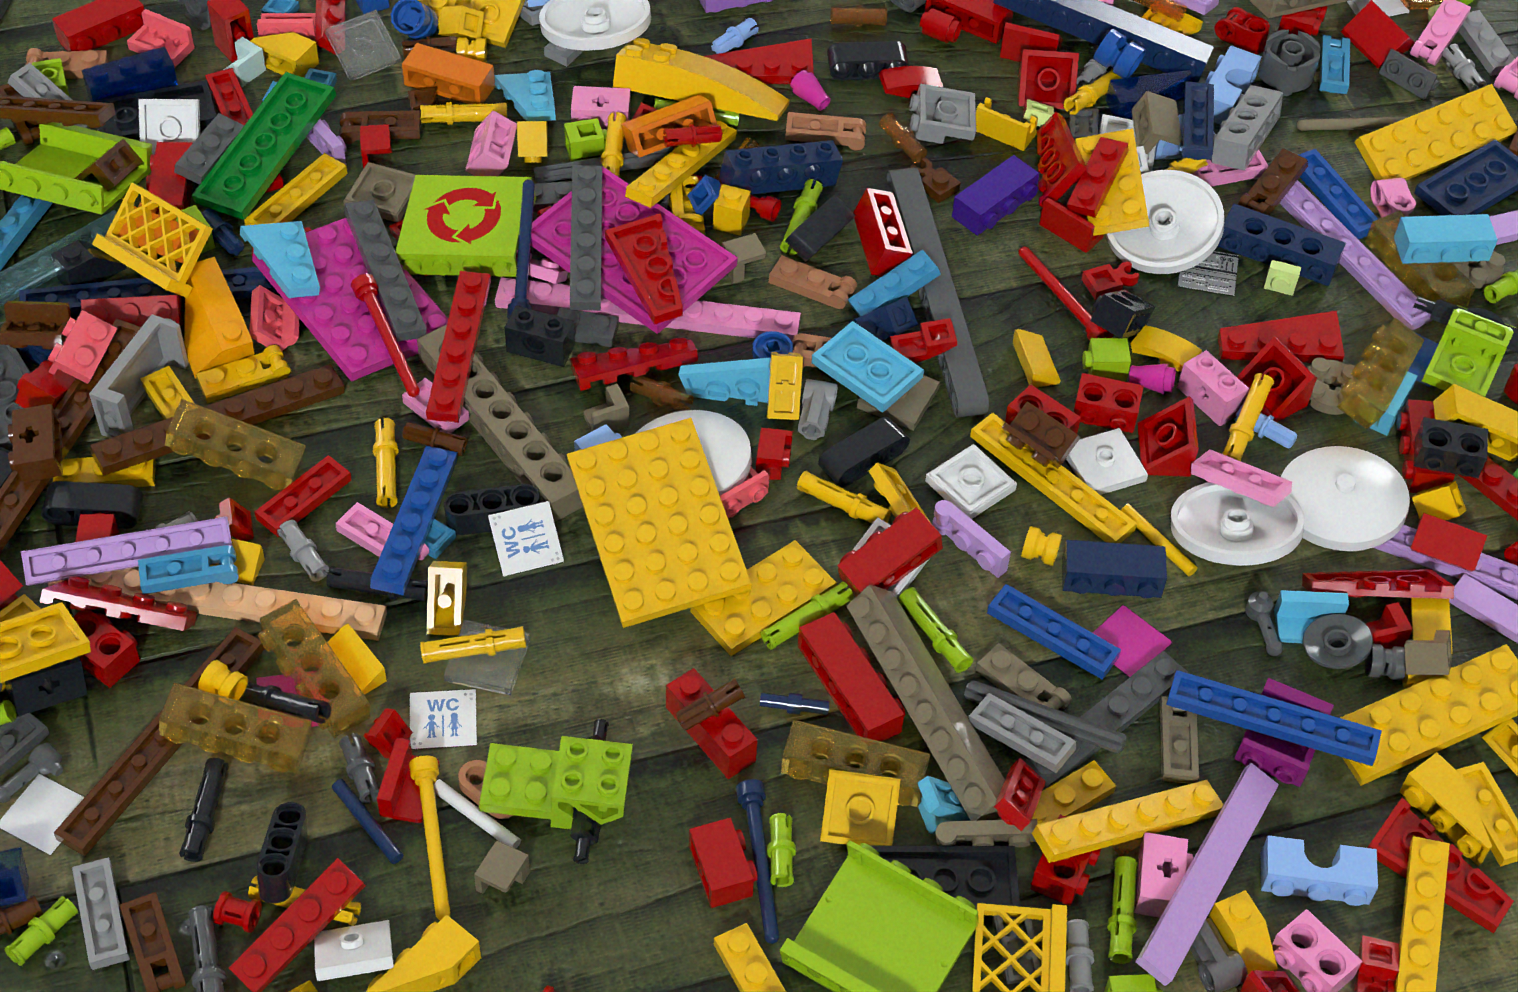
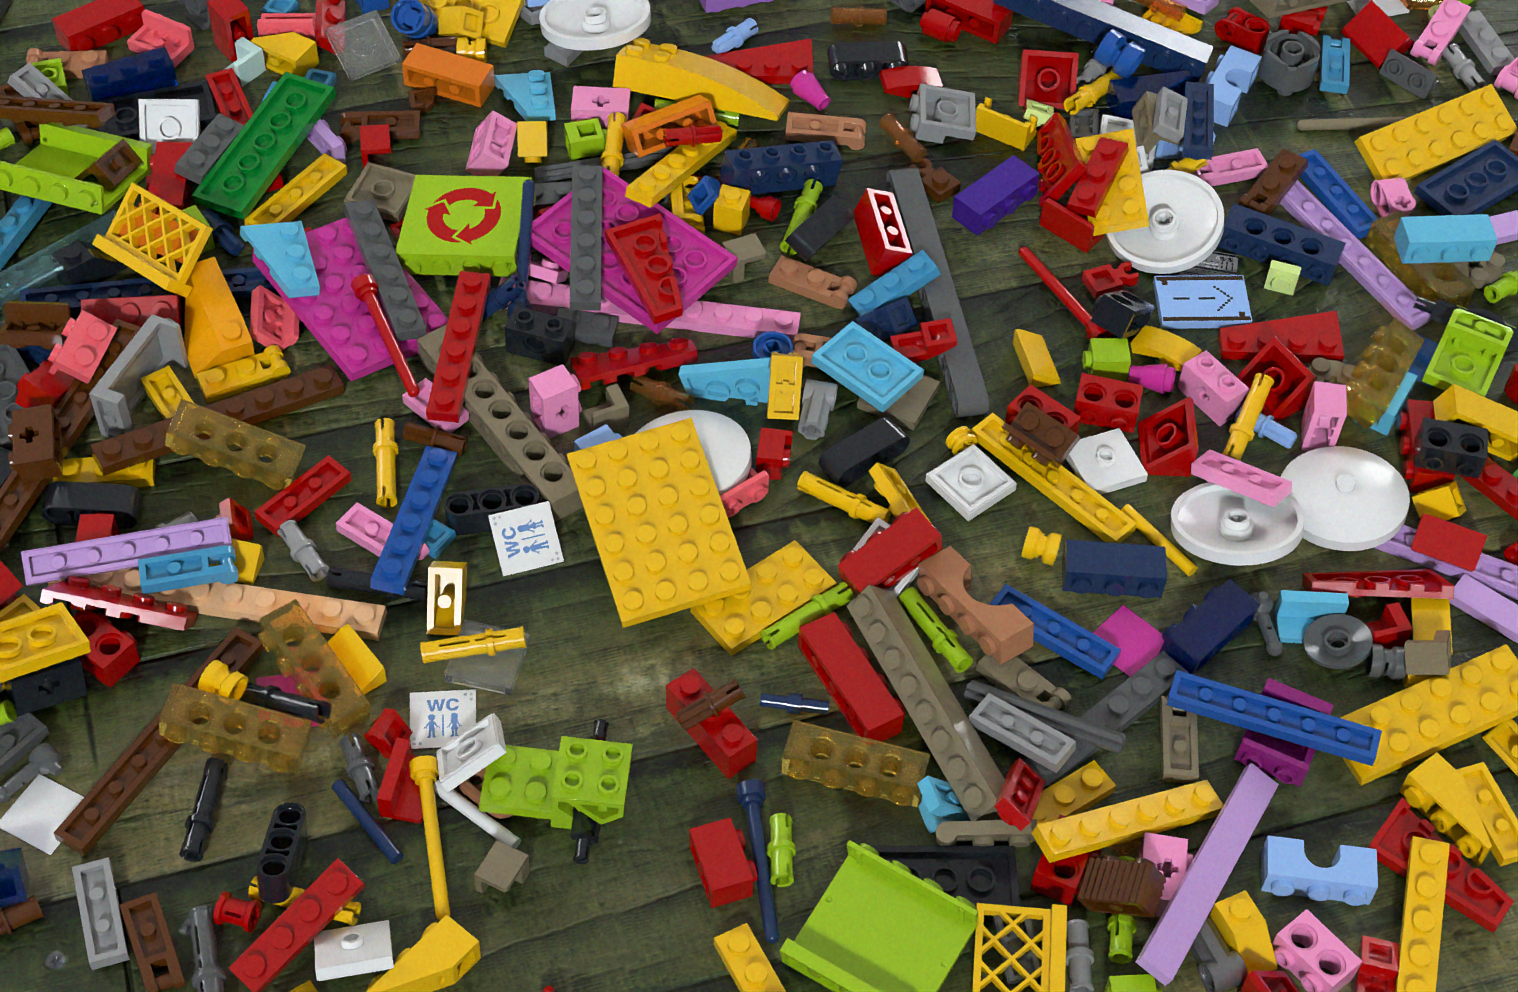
lime pin [4,896,78,966] -> none
yellow pin [420,102,507,125] -> none
yellow plate [820,769,901,846] -> none
lavender plate [932,500,1011,578] -> none
red slope [1000,22,1063,62] -> none
light grey brick [1212,85,1283,171] -> none
none -> white plate [436,713,507,793]
none -> dark blue axle [482,274,526,322]
none -> bright pink brick [529,364,582,439]
none -> nougat arch [917,546,1034,665]
none -> yellow bush [945,426,978,455]
none -> reddish brown brick [1077,855,1166,918]
none -> light grey plate [1153,86,1188,143]
none -> light blue tile [1153,275,1252,329]
none -> clear blue brick [1159,579,1261,675]
none -> bright pink brick [1301,381,1347,451]

